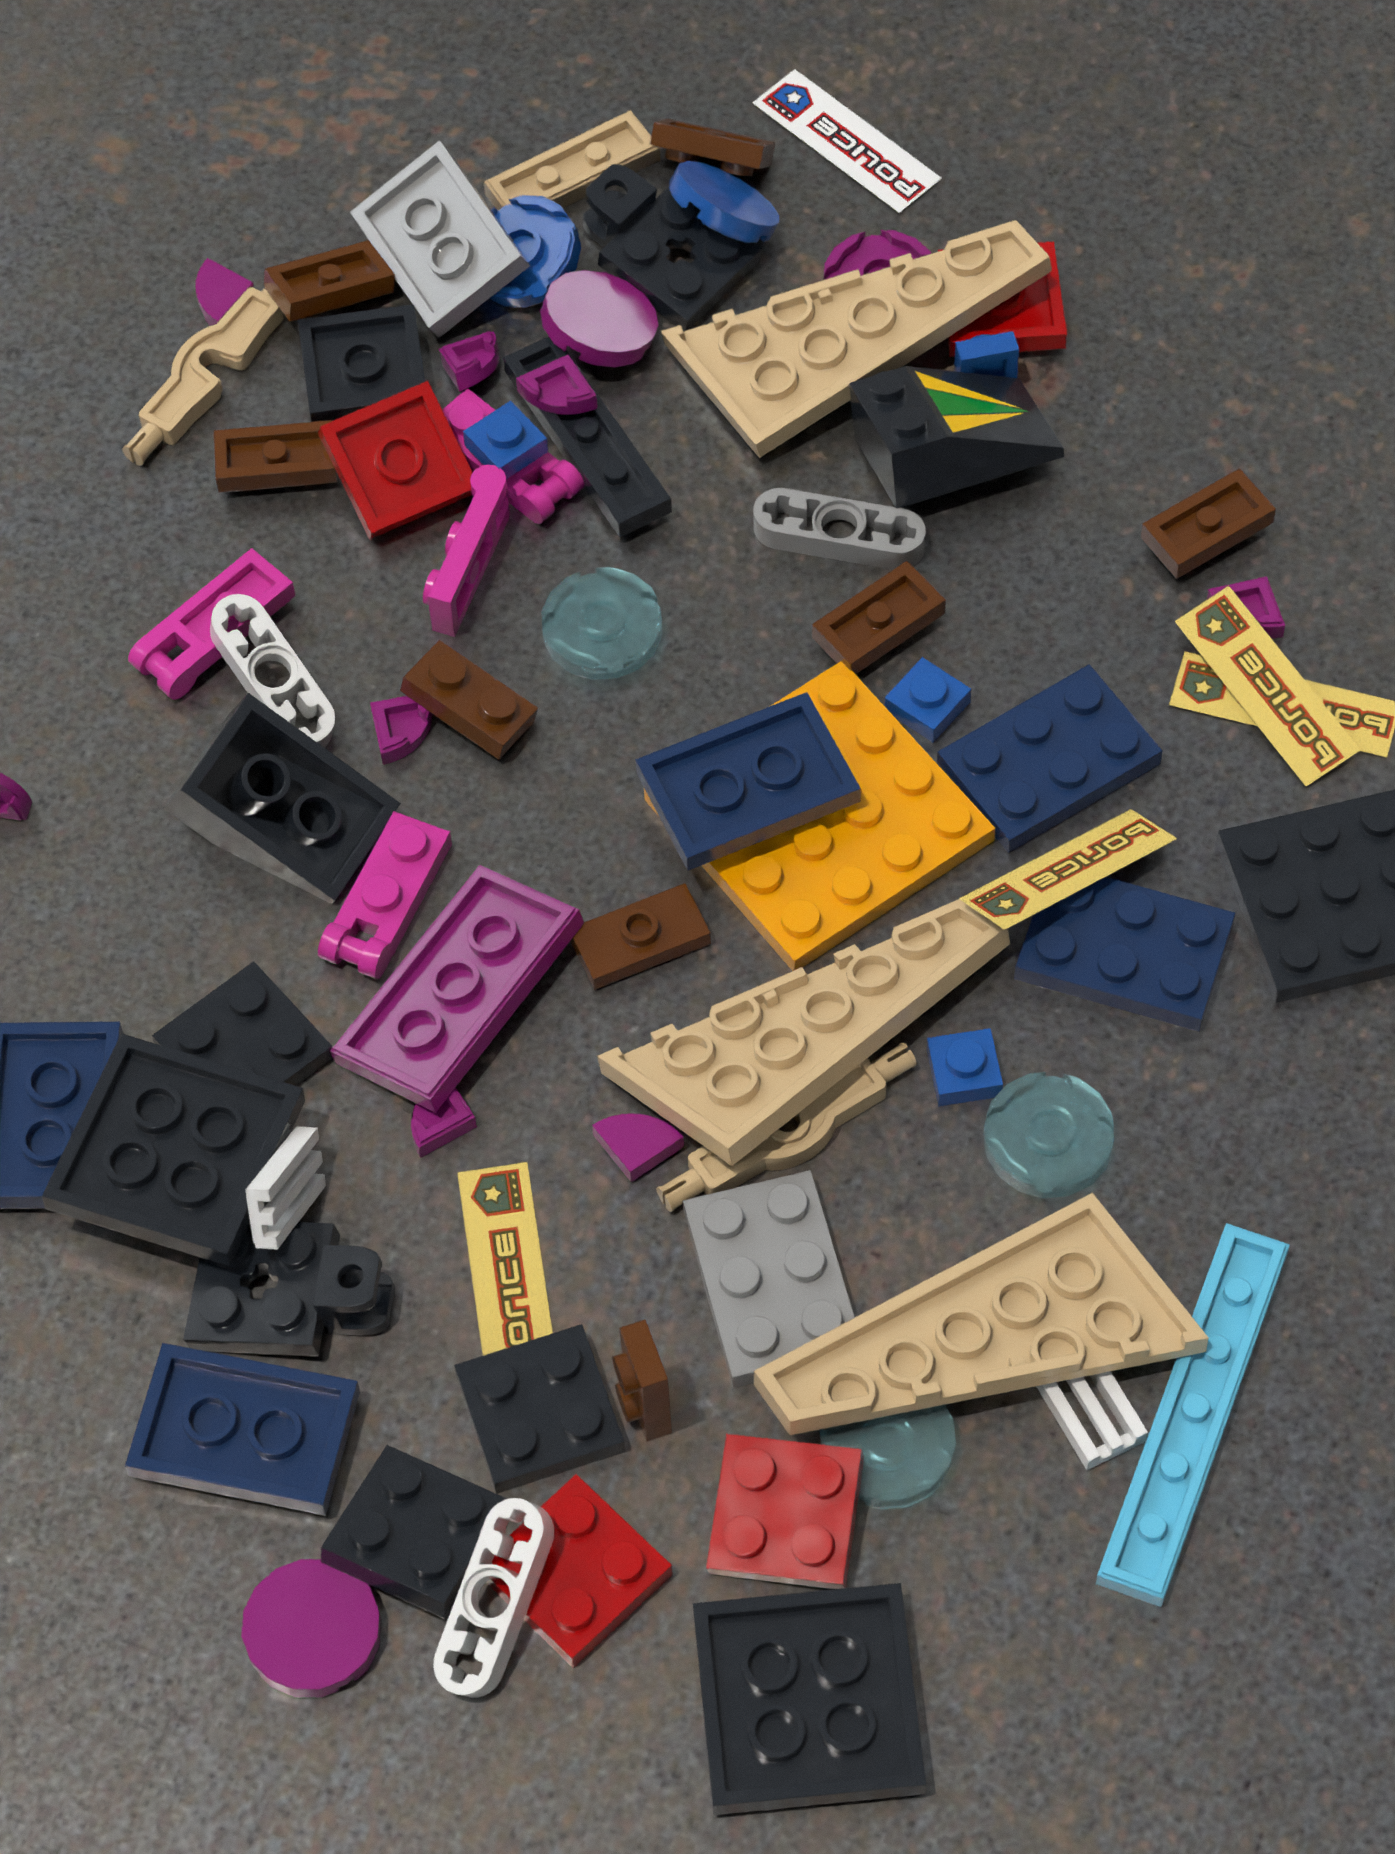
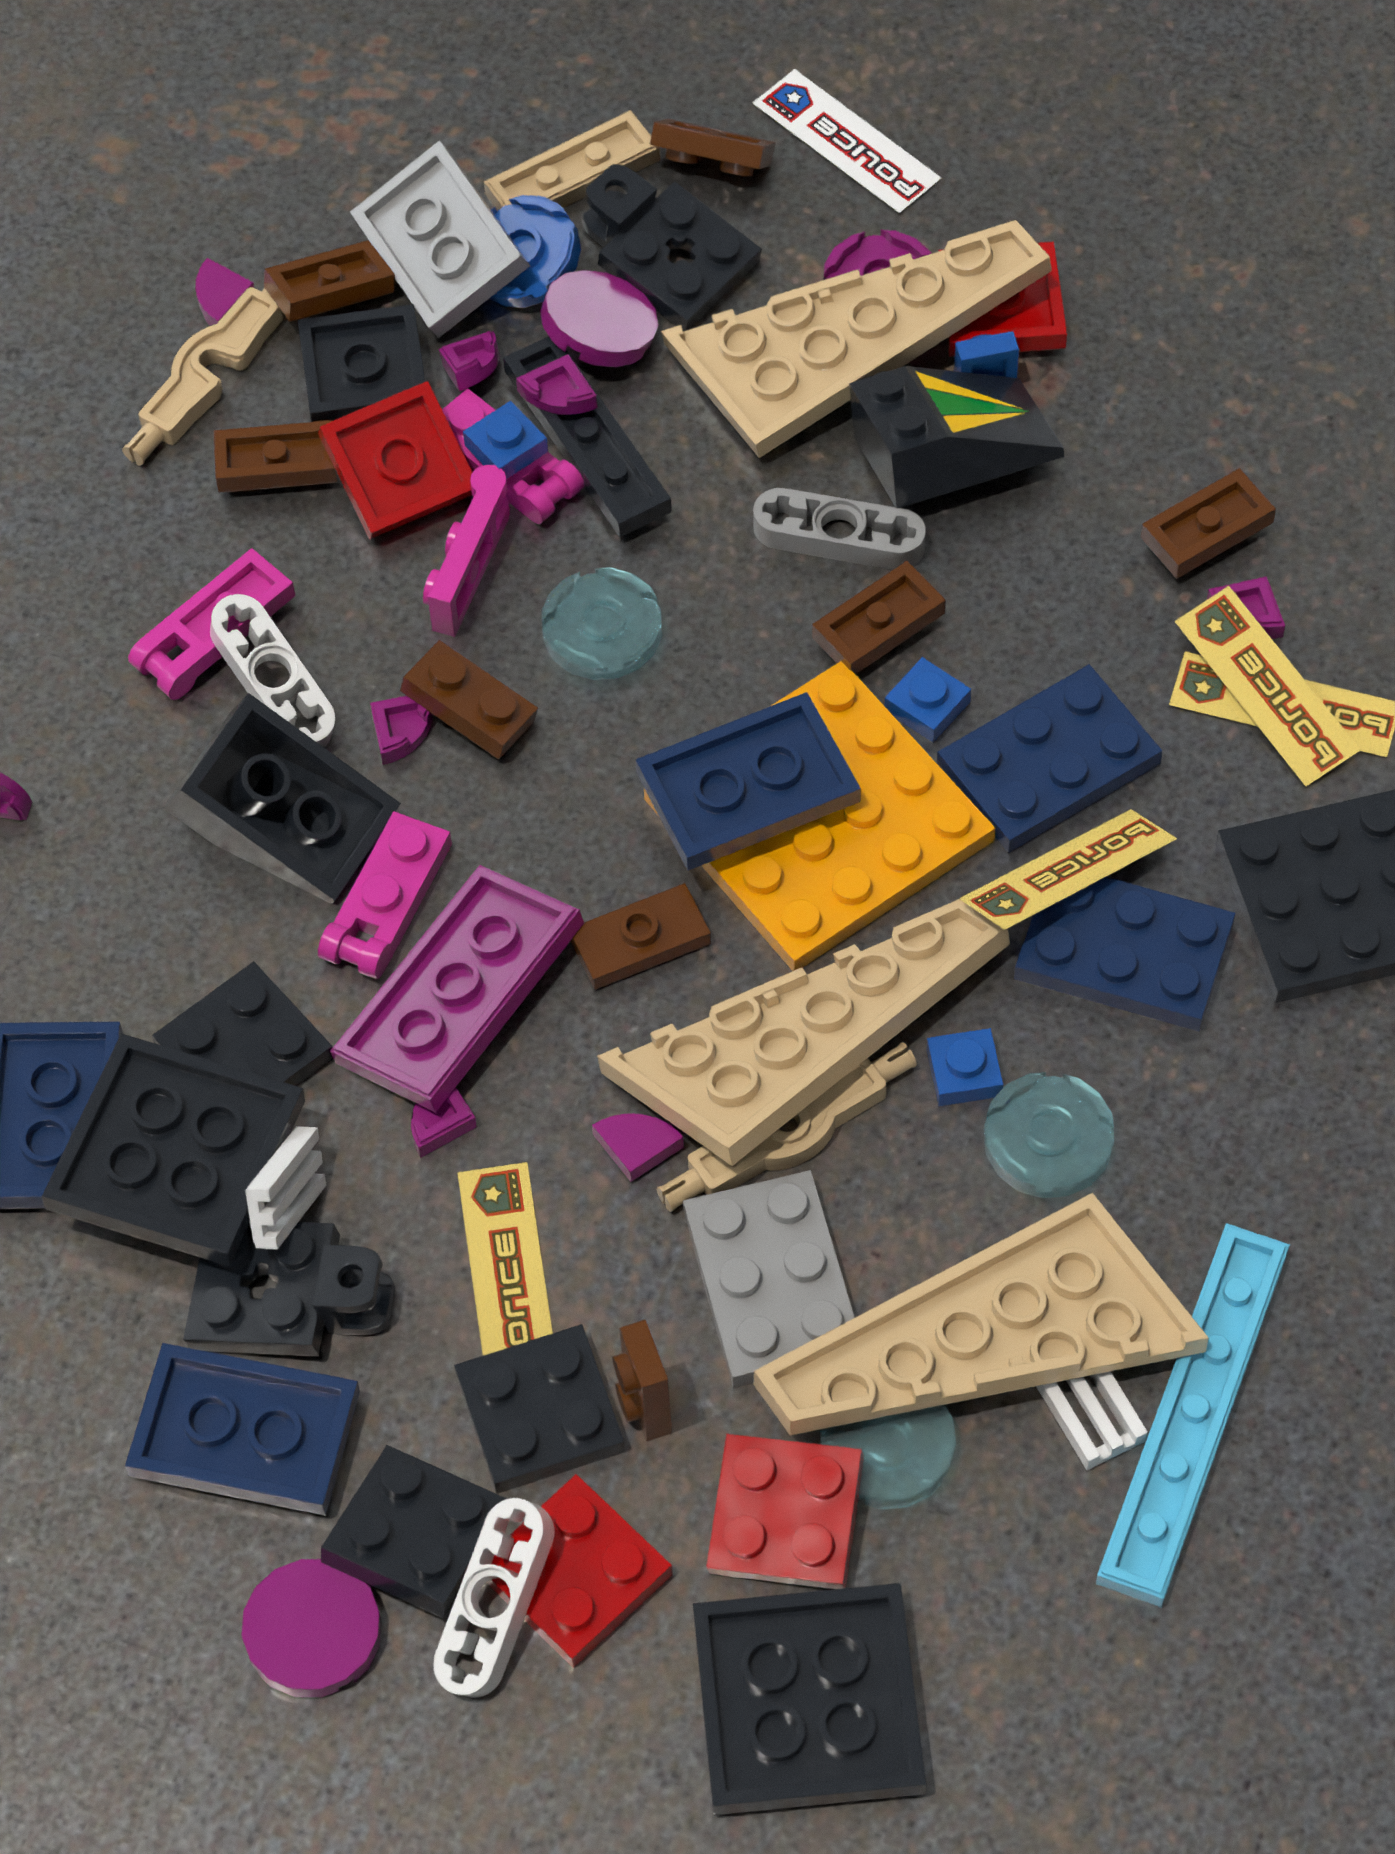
blue tile [669,161,779,243] -> none

